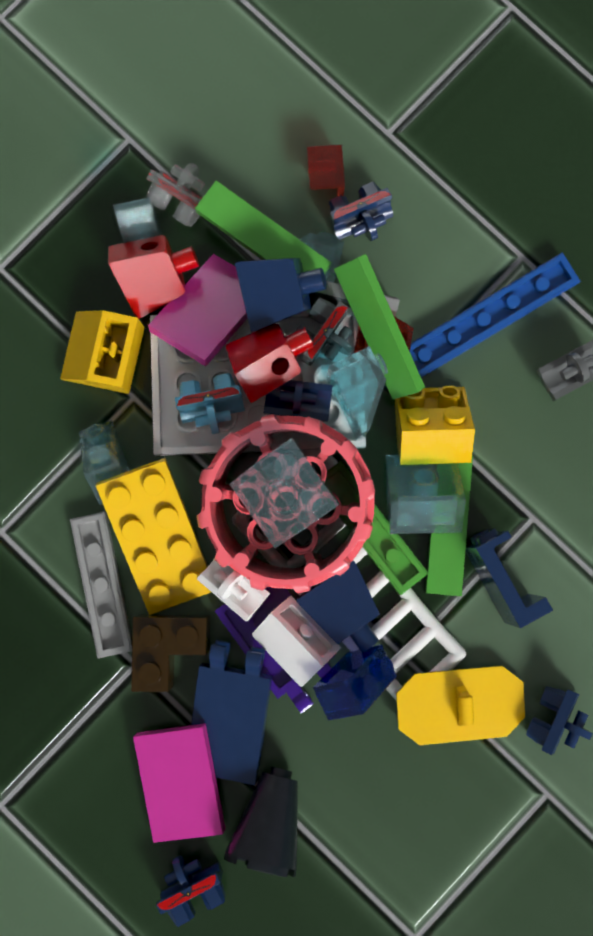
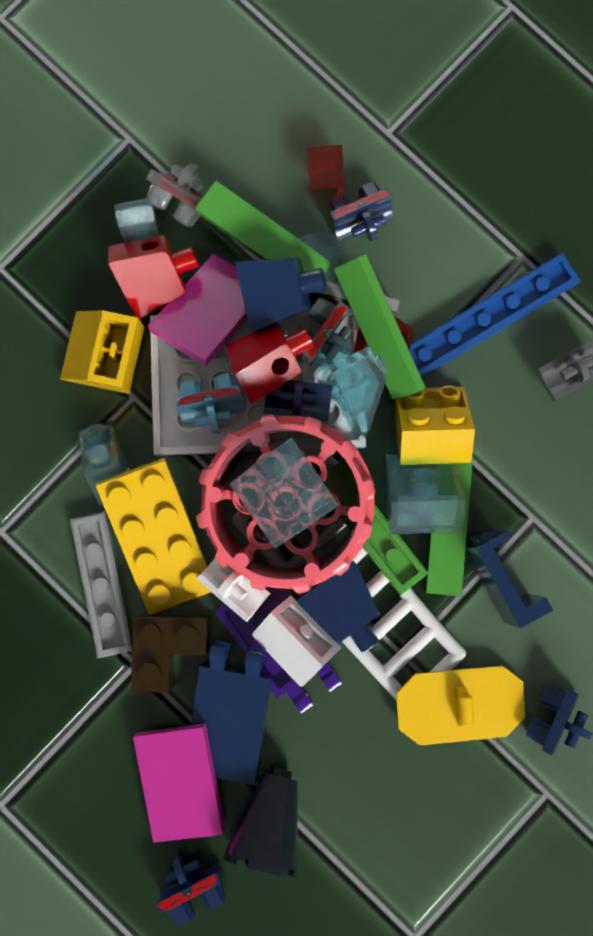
clear blue brick [313,644,397,721] -> none

